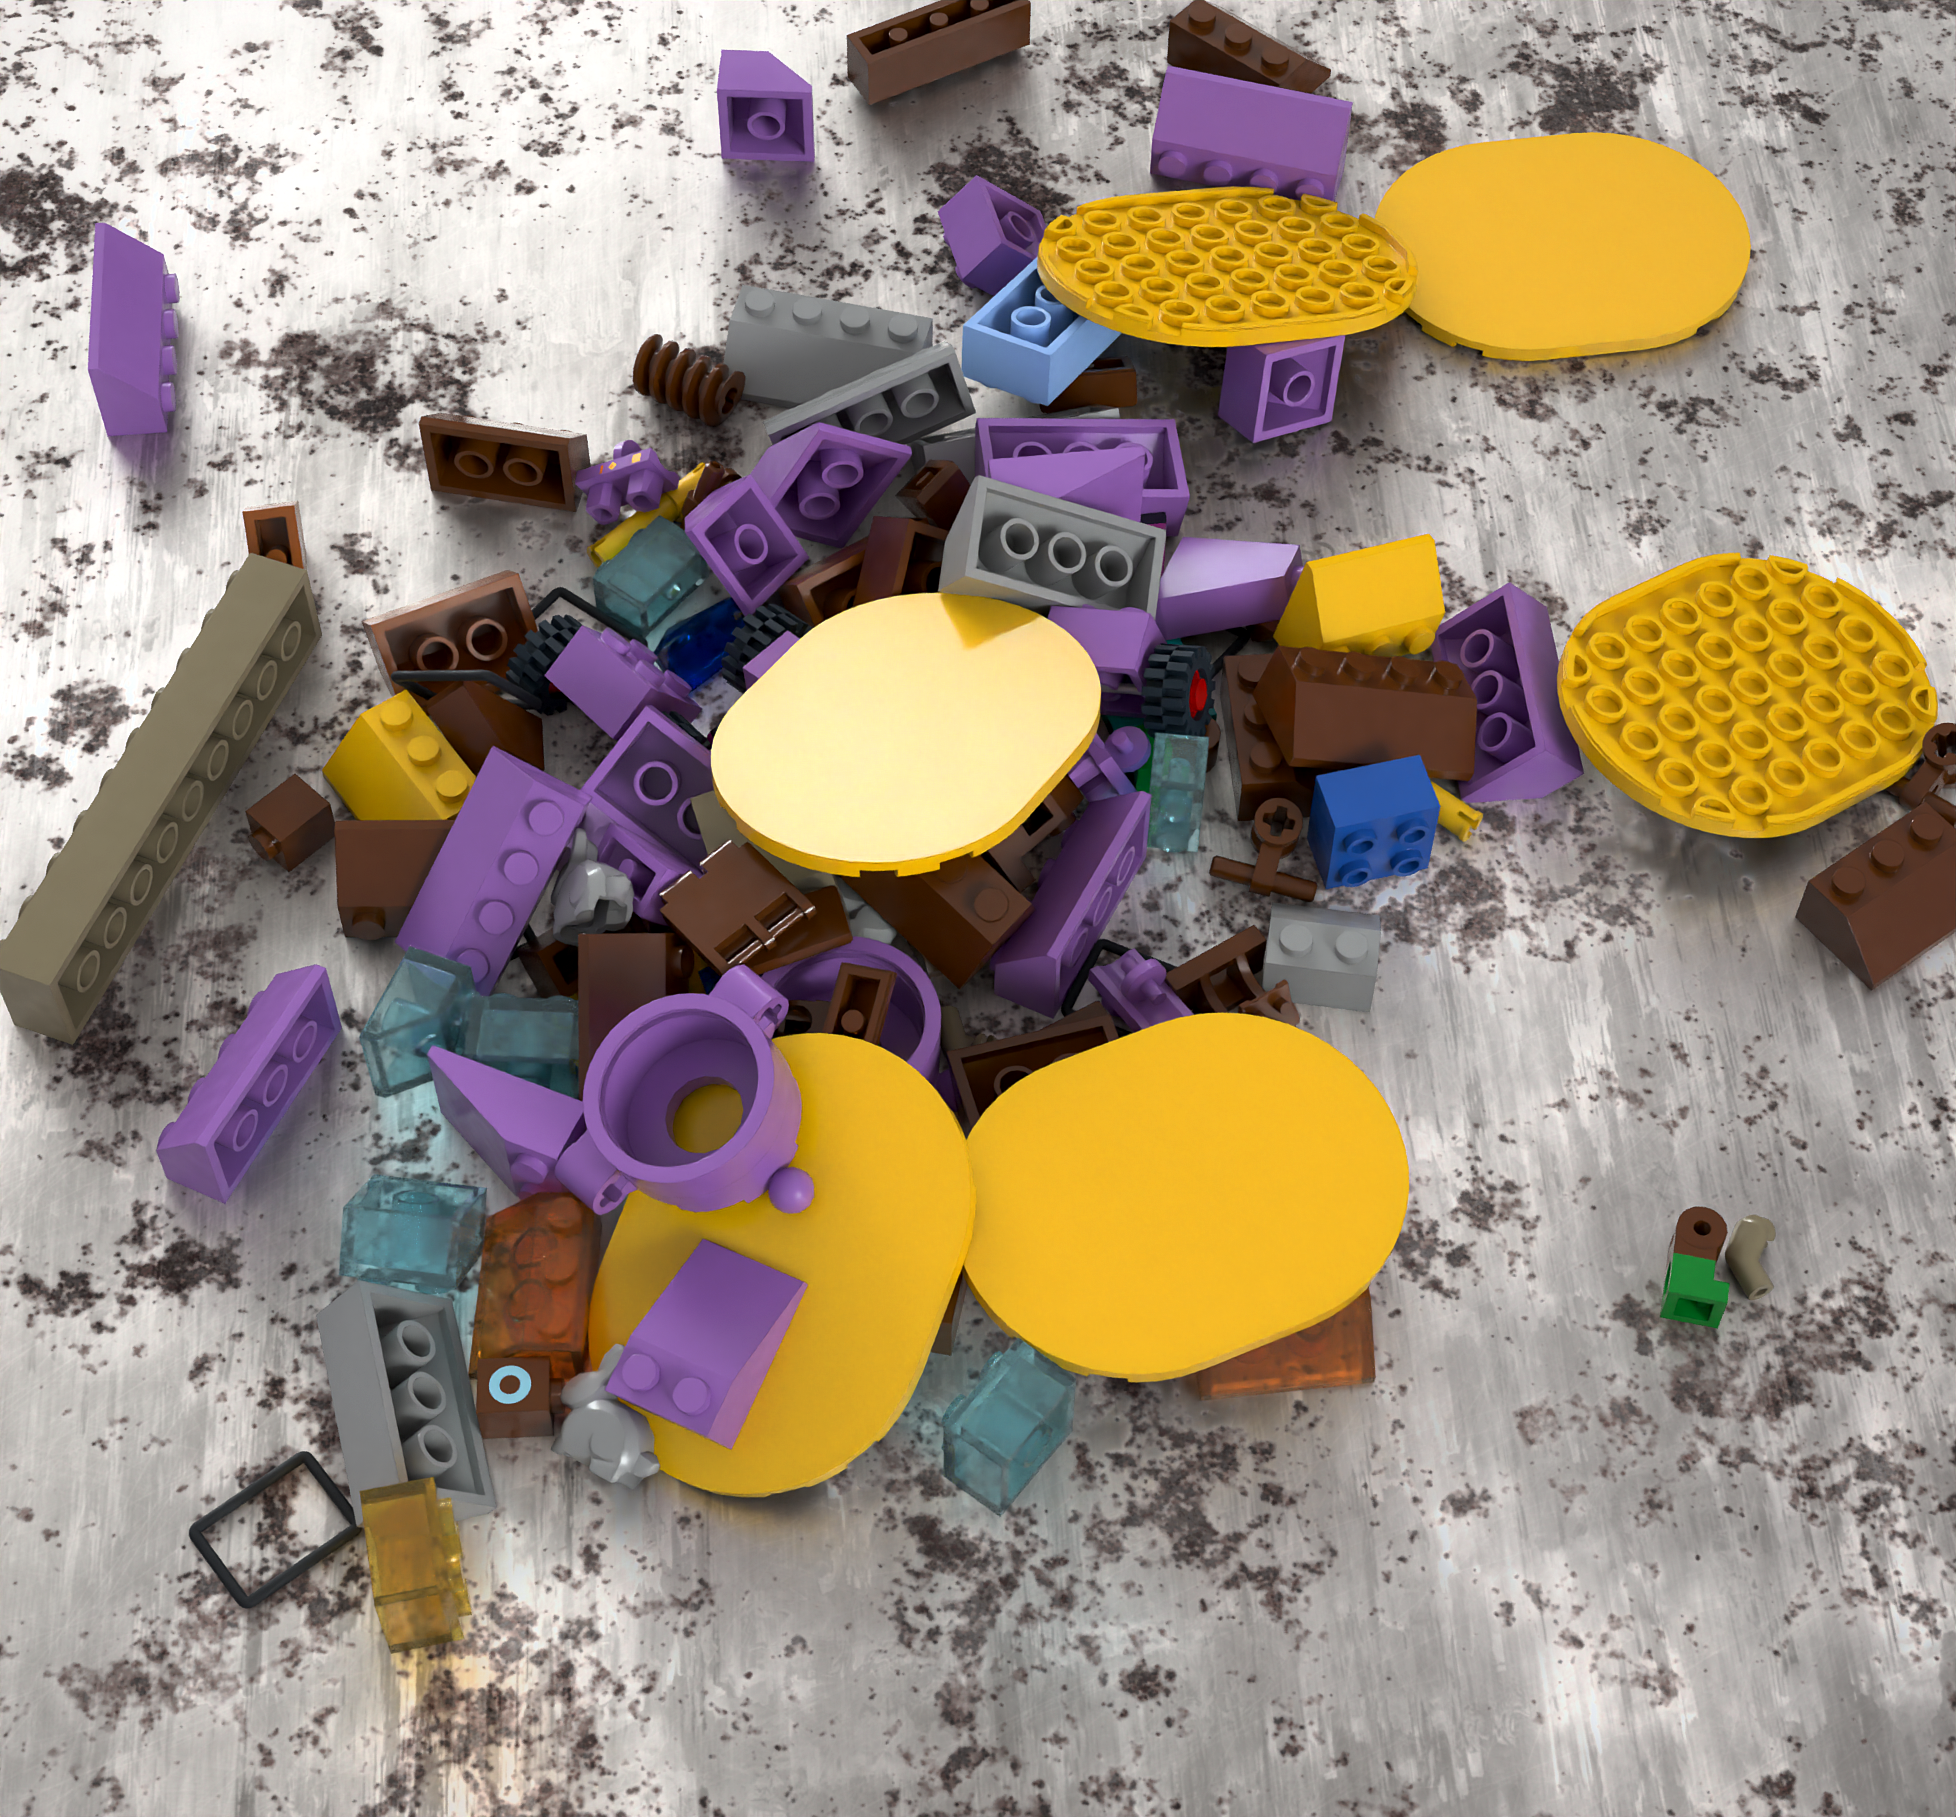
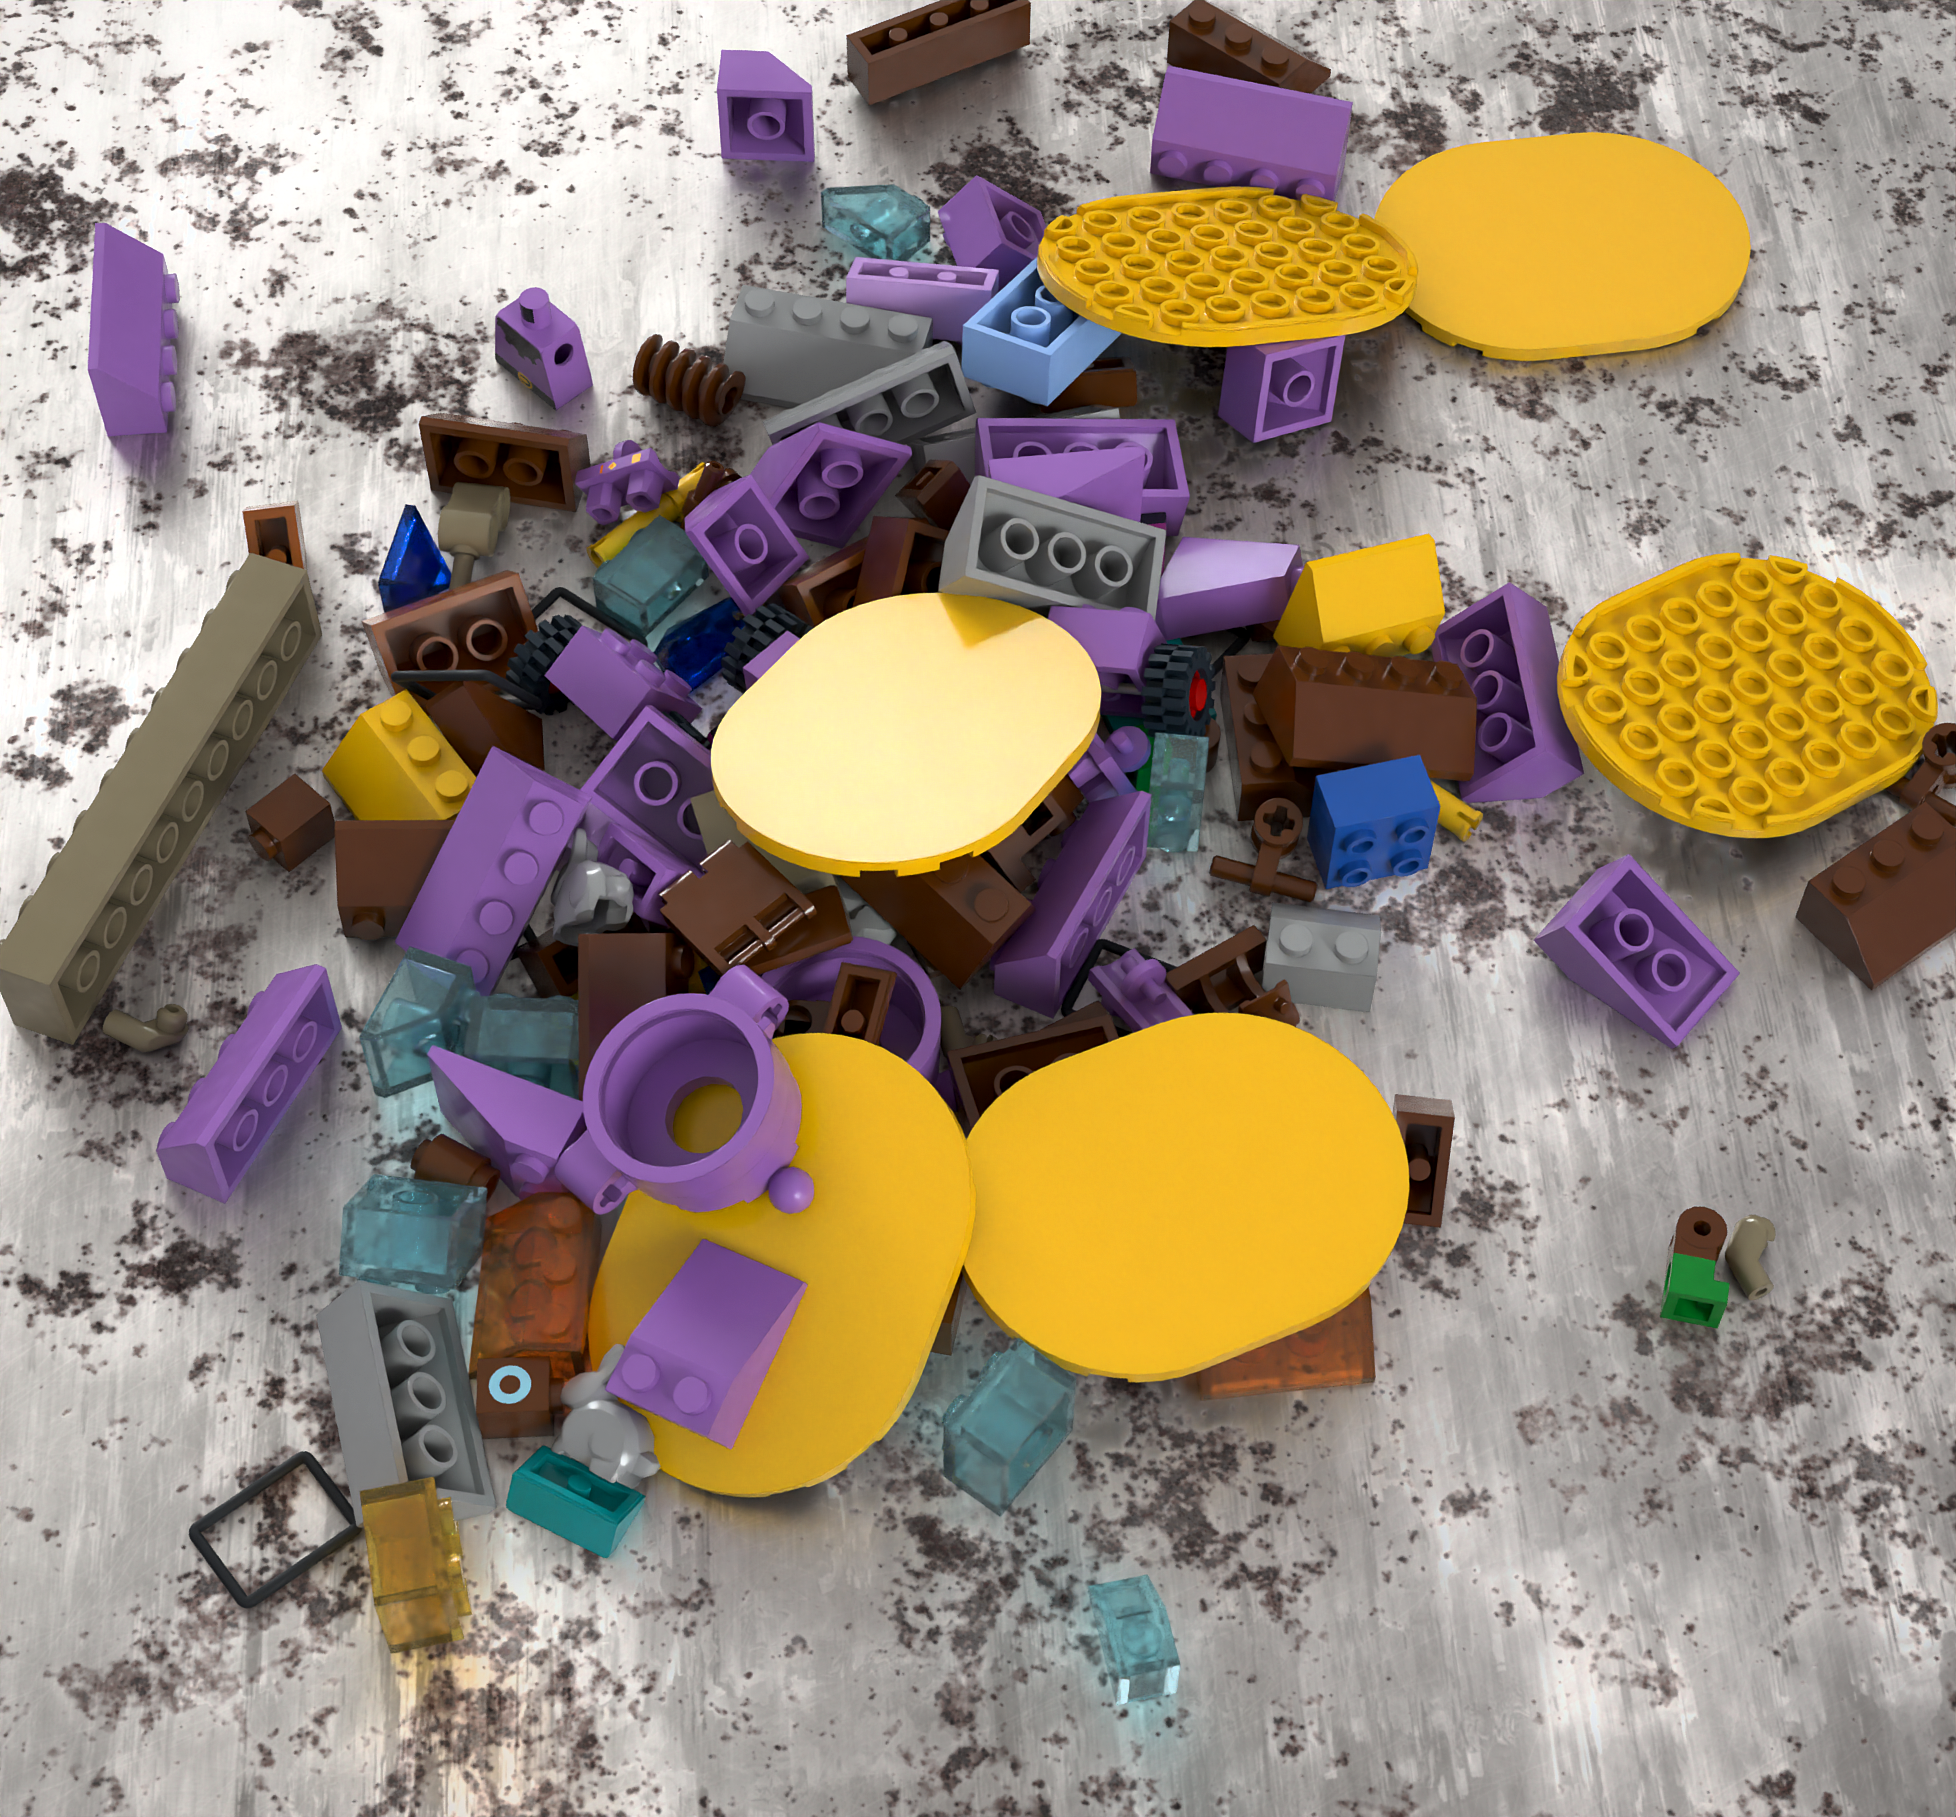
none -> dark tan arm [103,1004,188,1052]
none -> clear blue slope [378,504,452,613]
none -> reddish brown brick [410,1134,500,1211]
none -> dark tan beam [438,482,510,590]
none -> medium lavender torso [495,287,593,410]
none -> teal slope [506,1445,646,1558]
none -> clear light blue slope [821,184,930,261]
none -> lavender brick [846,257,999,345]
none -> clear light blue slope [1088,1574,1181,1705]
none -> reddish brown slope [1392,1094,1455,1228]
none -> medium lavender slope [1534,854,1740,1049]

